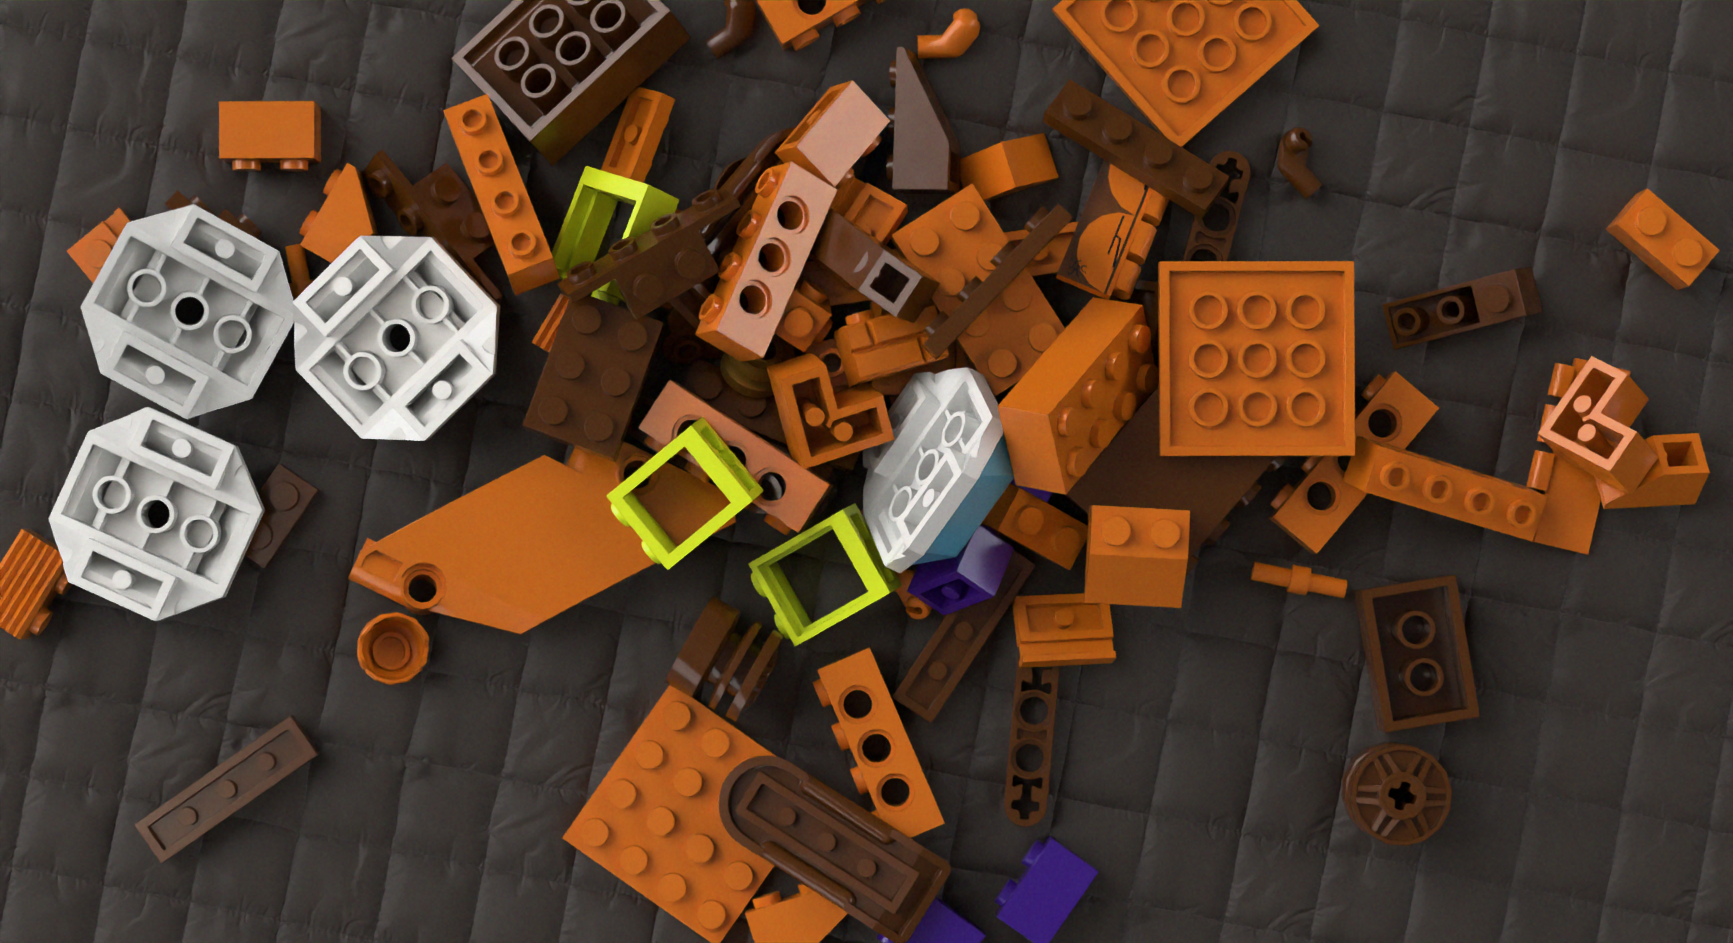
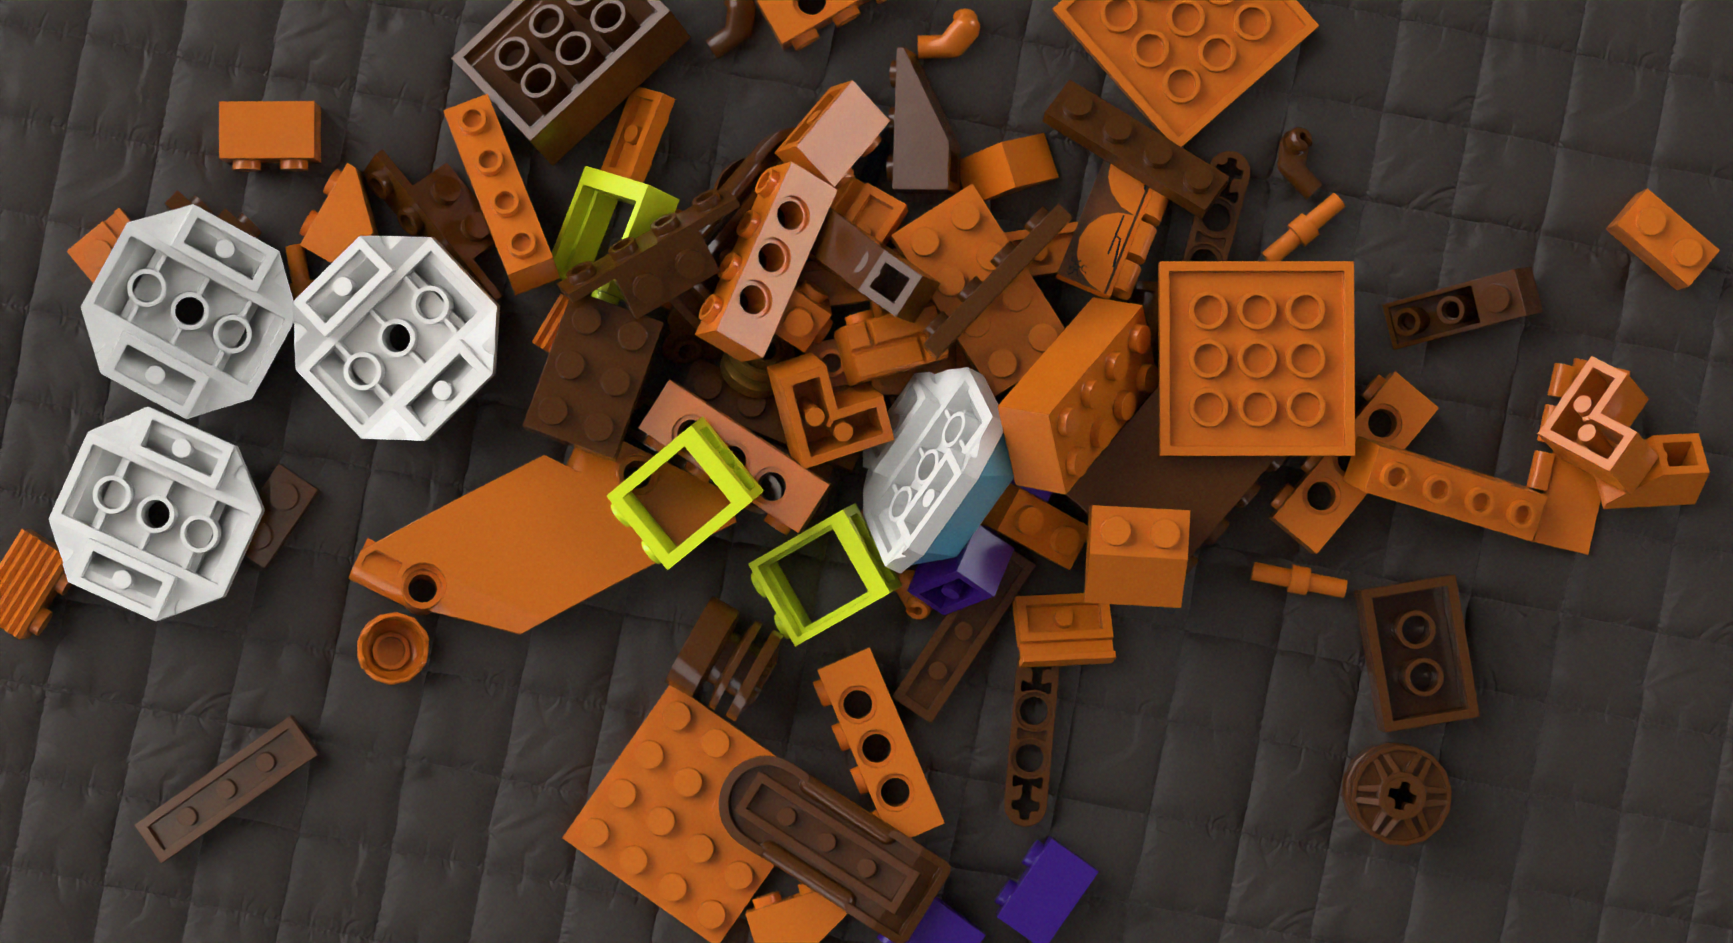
none -> orange bar [1261,193,1346,261]

